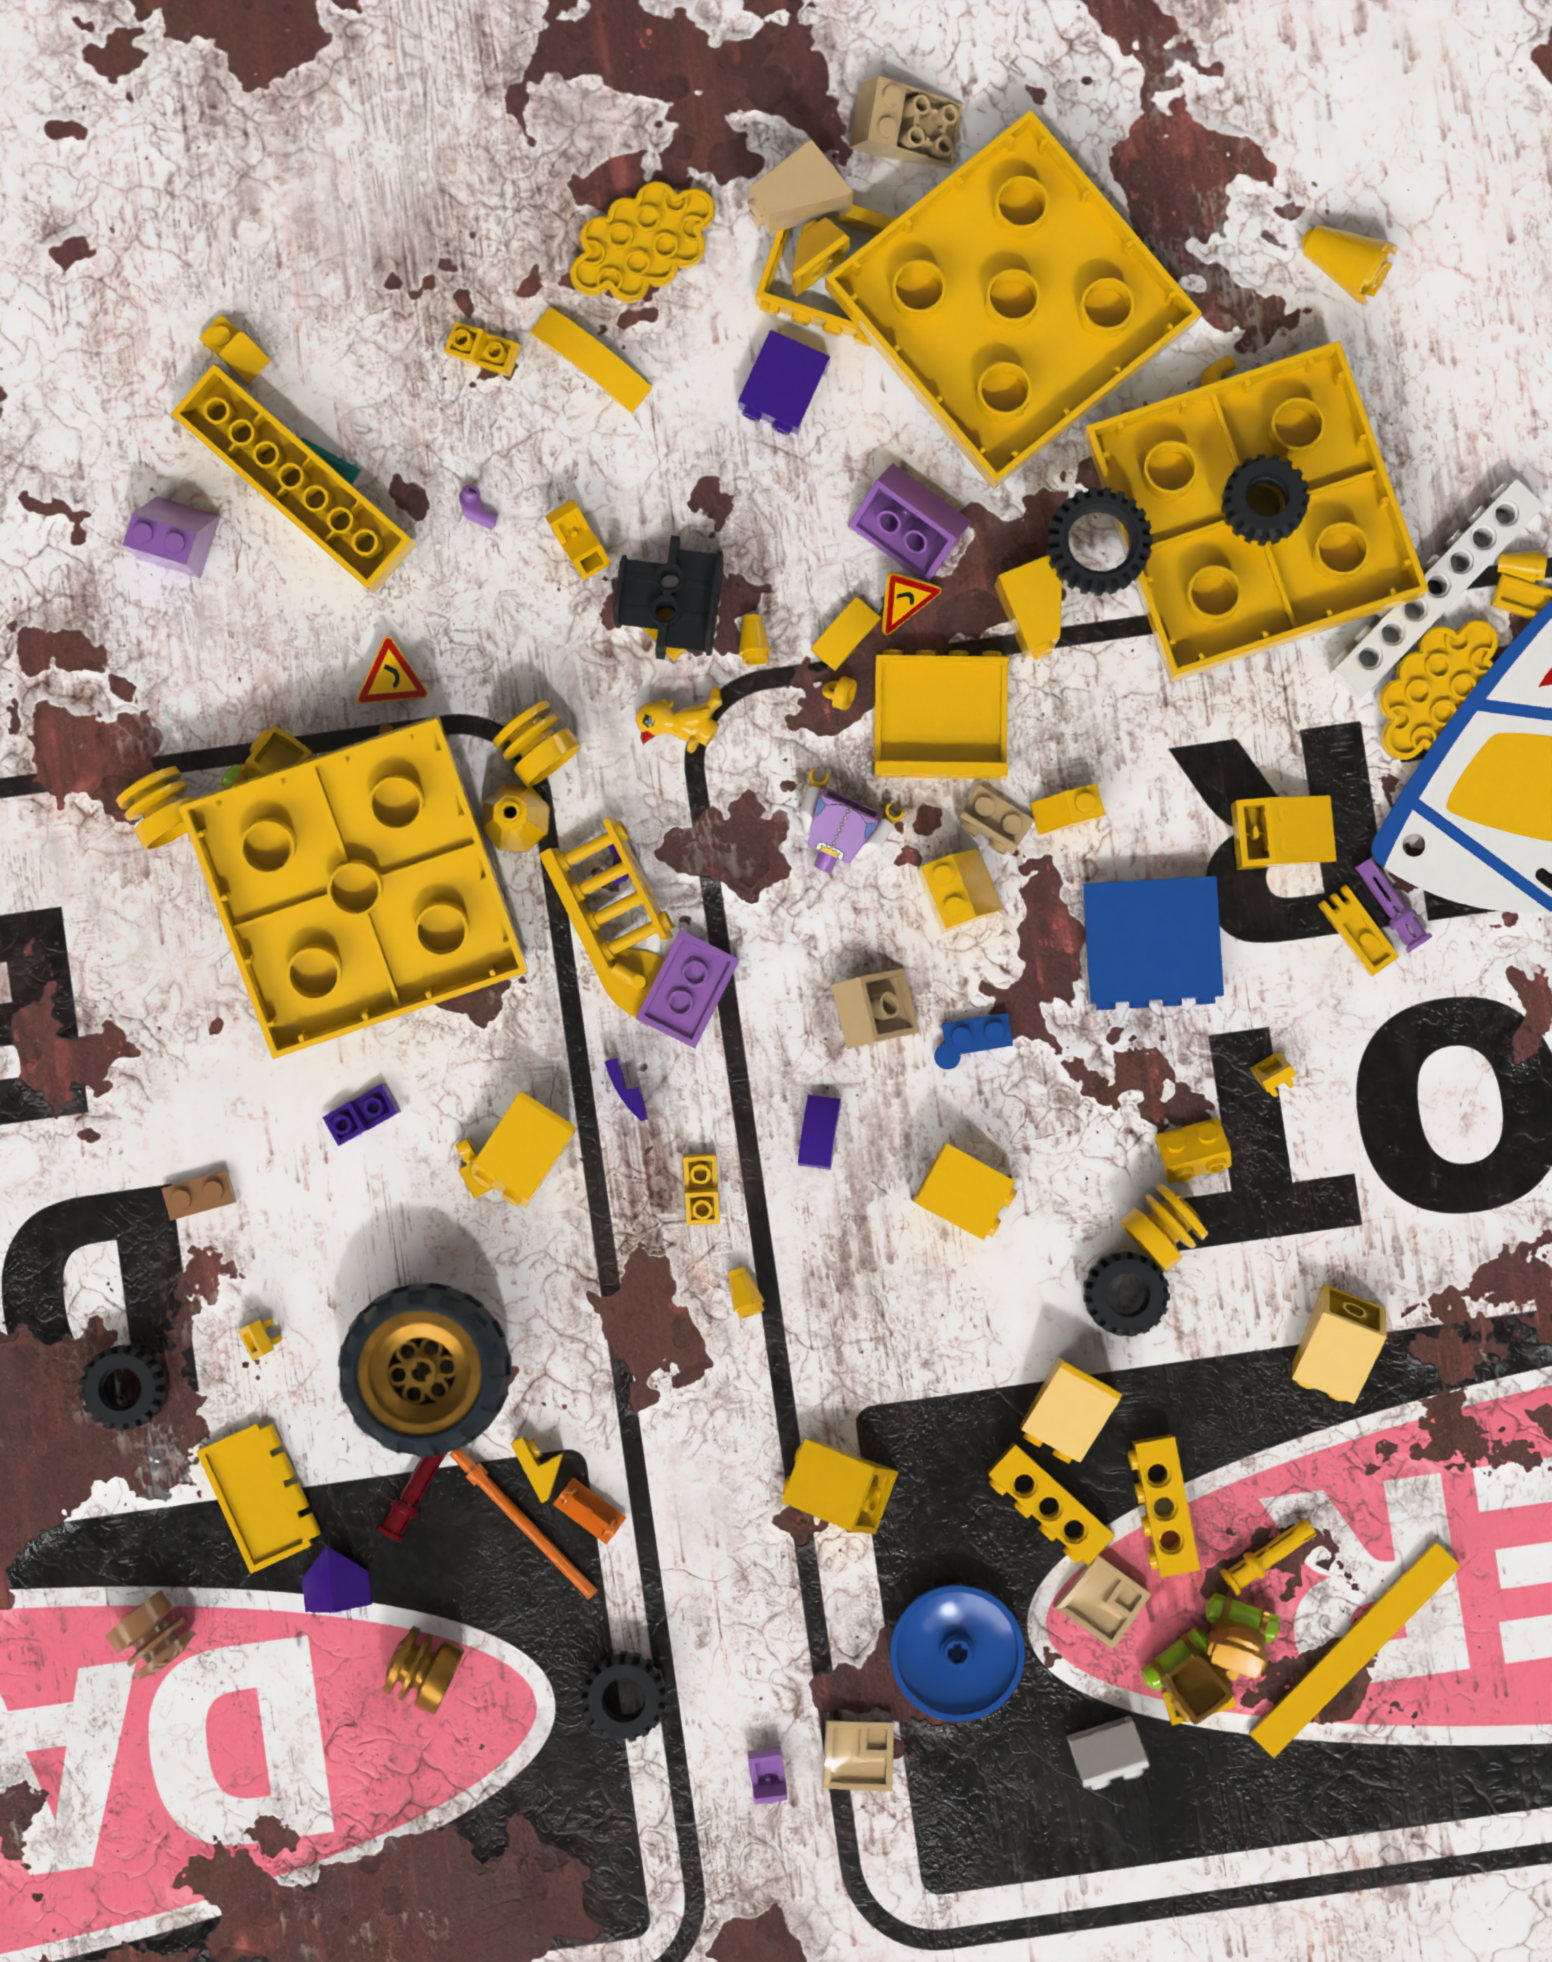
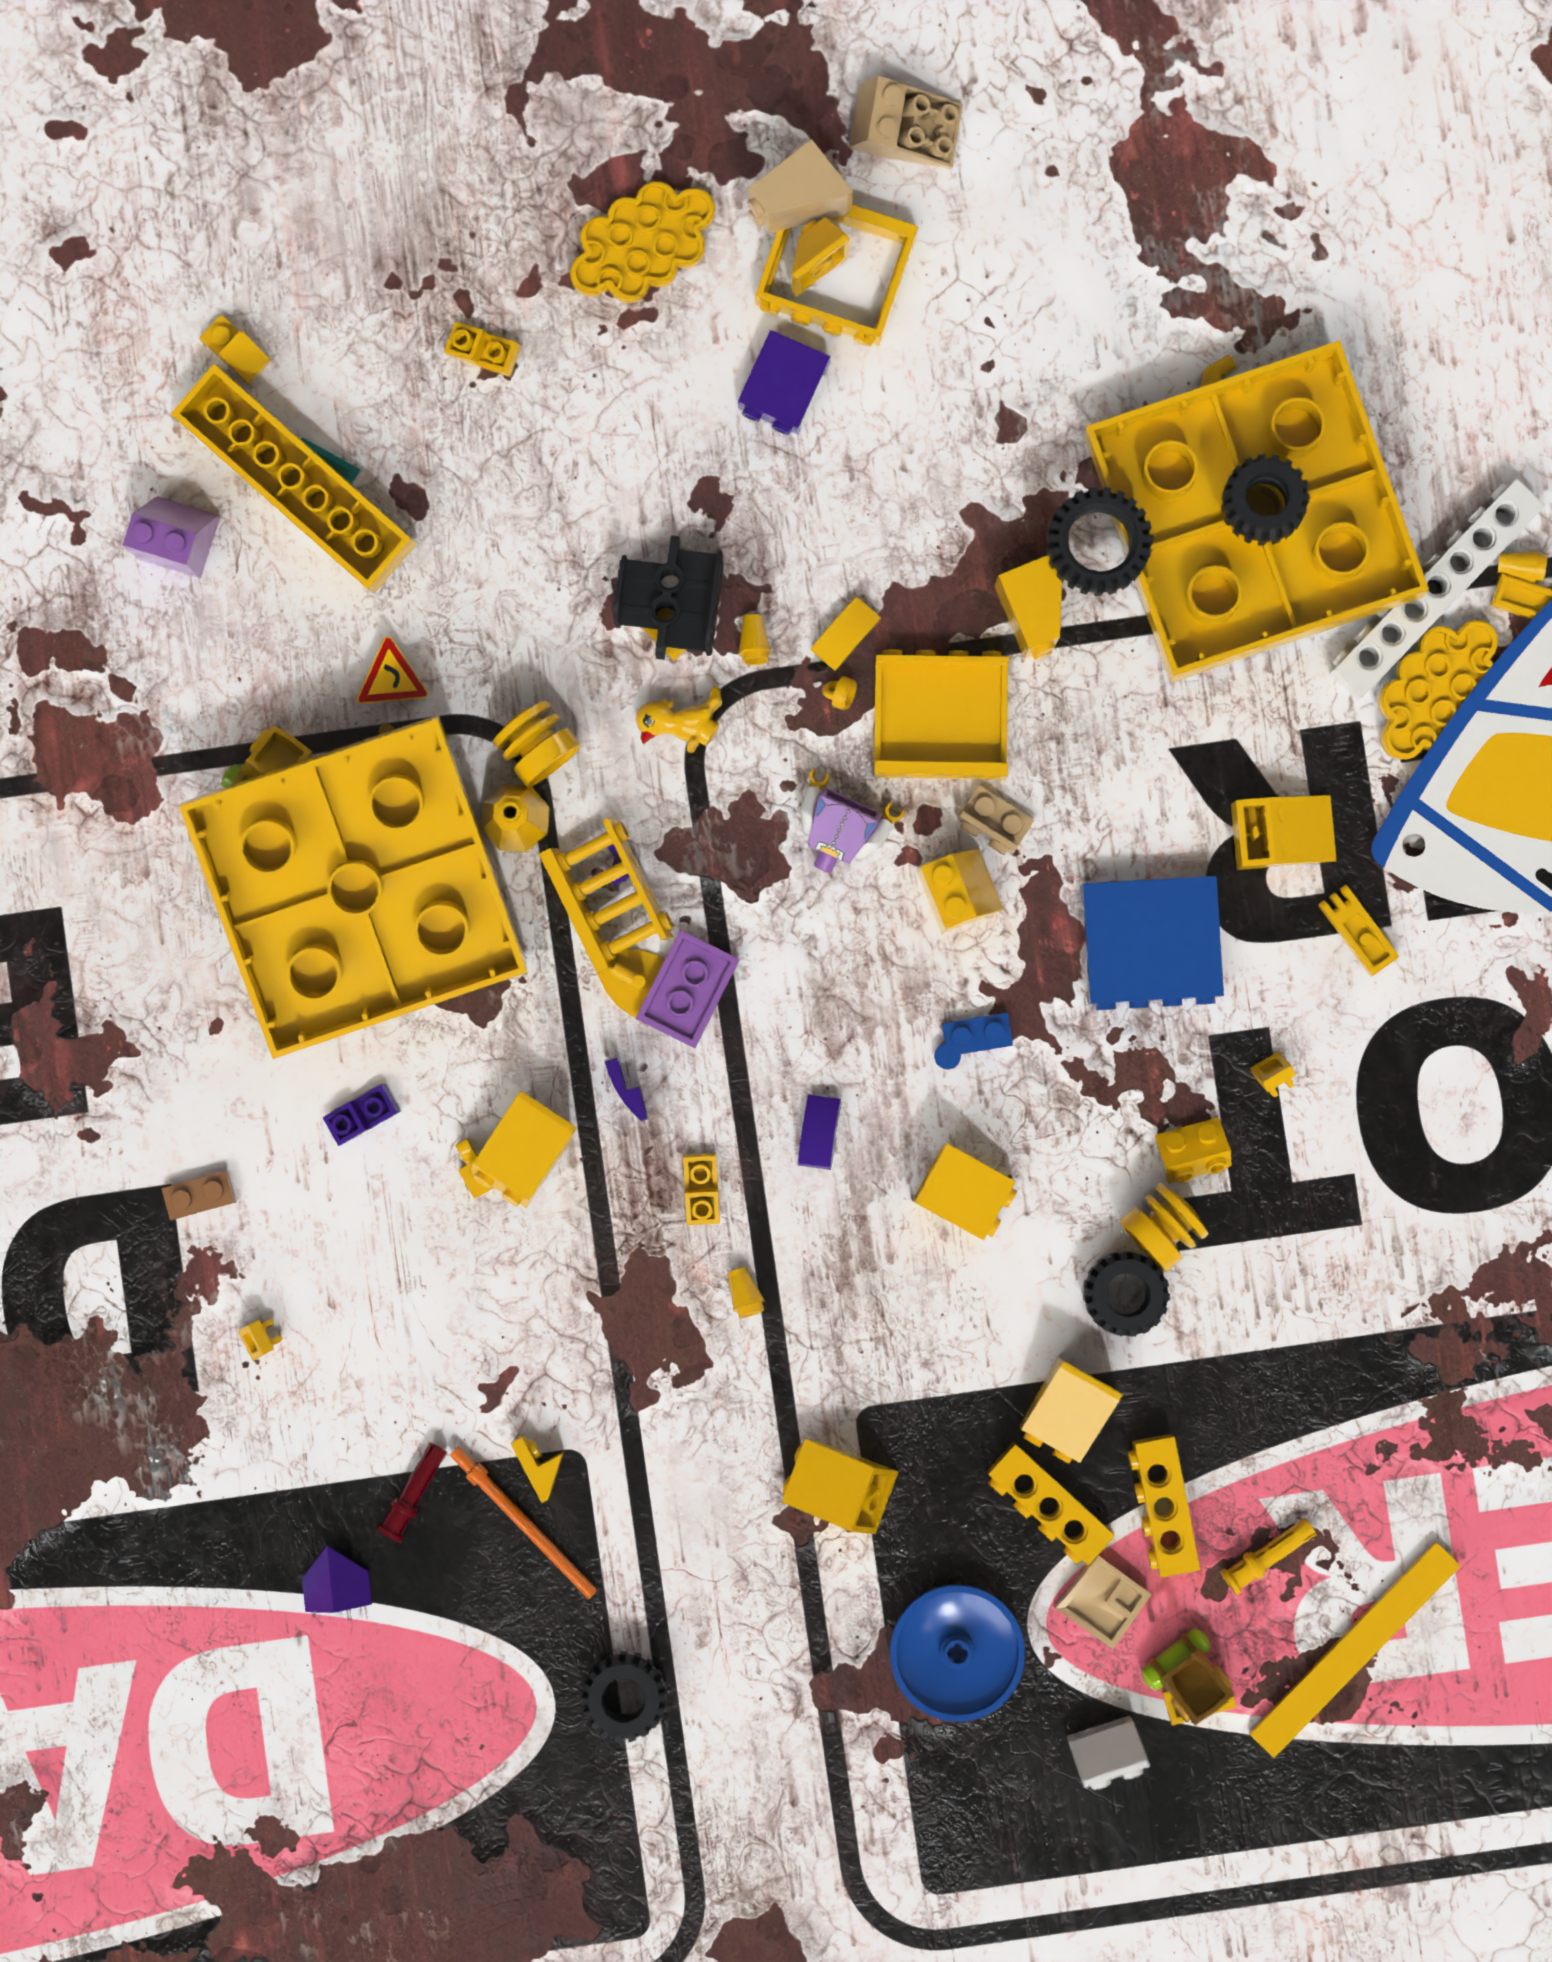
black tyre [79,1344,170,1431] -> none
medium nougat wheel [104,1590,196,1680] -> none
yellow wheel [116,766,195,851] -> none
yellow hinge [196,1423,322,1574] -> none
wheel [337,1282,512,1457] -> none
pearl gold wheel [382,1626,465,1715] -> none
medium lavender arm [459,484,499,530] -> none
yellow slope [530,307,652,414] -> none
yellow brick [544,499,611,581] -> none
orange hinge [553,1477,627,1544] -> none
medium lavender bracket [747,1746,787,1804] -> none
tan plate [822,1720,894,1791] -> none
yellow piece [824,110,1202,490] -> none
tan slope [831,968,919,1049] -> none
medium lavender slope [848,463,972,583] -> none
piece [882,571,941,635] -> none
yellow slope [1030,783,1105,836] -> none
pearl gold piece [1205,1593,1280,1681] -> none
yellow slope [1292,1283,1387,1404] -> none
yellow cone [1301,225,1397,305] -> none
medium lavender pin [1355,857,1433,953] -> none

